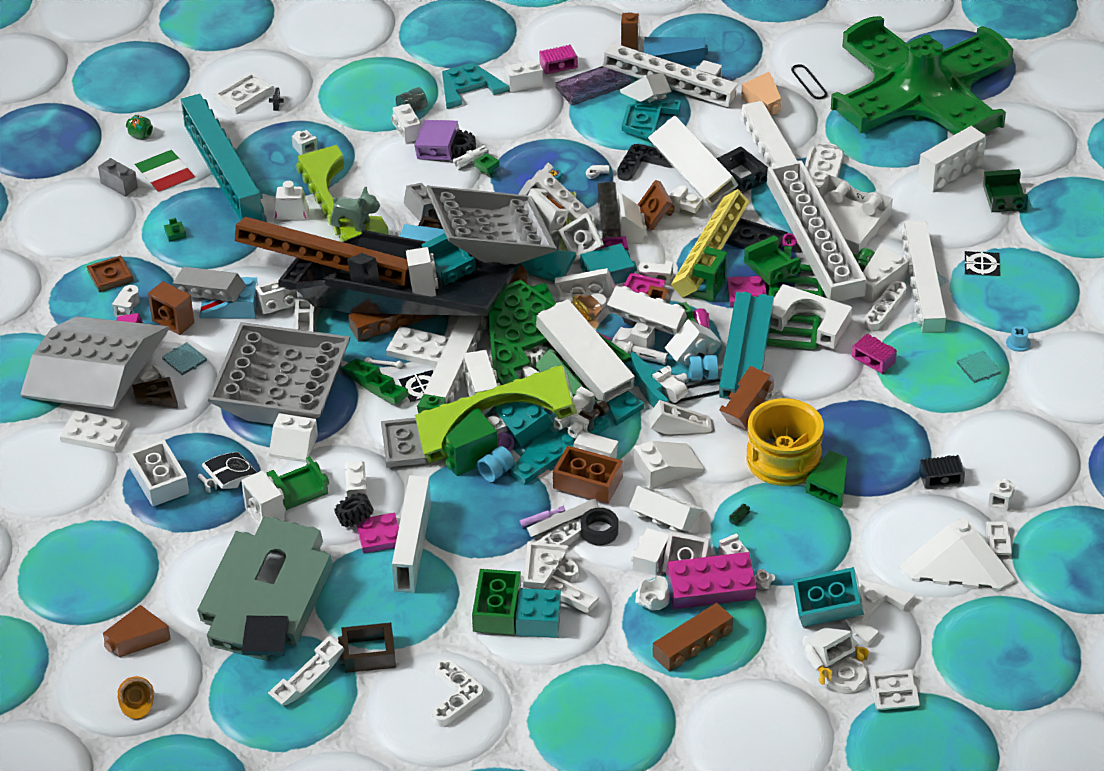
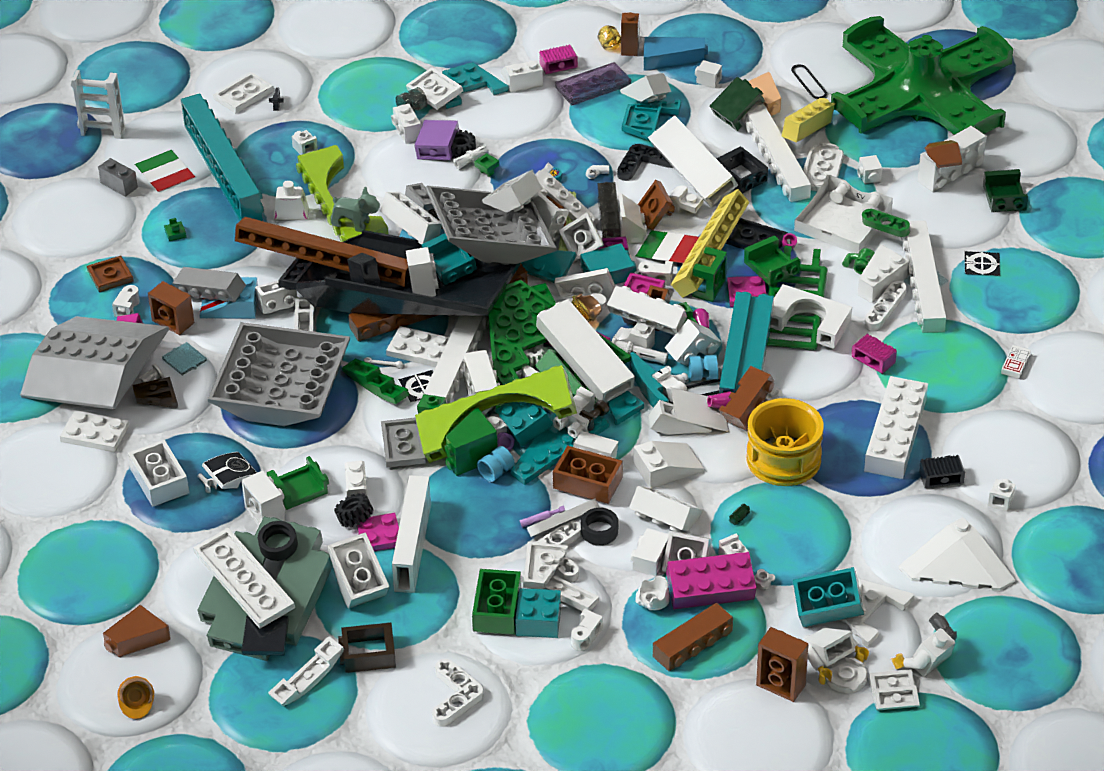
green head [126,115,153,139] -> none
white slope [269,413,318,462] -> none
white brick [603,43,738,107] -> none
white brick [767,160,866,302] -> none
green slope [806,450,847,508] -> none
clear light blue piece [957,351,1001,383] -> none
white slope [986,522,1012,555] -> none
medium azure piece [1006,326,1031,352] -> none
none -> white fence [70,70,126,139]
none -> white plate [193,528,295,629]
none -> black tyre [257,521,298,561]
none -> white slope [327,532,389,609]
none -> white brick [380,191,442,244]
none -> white plate [406,67,463,110]
none -> white slope [482,170,542,212]
none -> white leg [571,609,603,651]
none -> clear yellow head [597,25,621,50]
none -> sticker [635,230,699,263]
none -> white sticker [670,387,729,432]
none -> dark pink cone [707,392,731,409]
none -> dark green panel [709,77,765,131]
none -> dark orange brick [756,627,809,702]
none -> light yellow brick [781,98,835,143]
none -> white brick [857,155,882,184]
none -> green beam [862,209,910,237]
none -> white brick [864,376,928,479]
none -> white torso [891,612,957,677]
none -> dark orange slope [925,140,962,168]
none -> white tile [1001,345,1031,379]

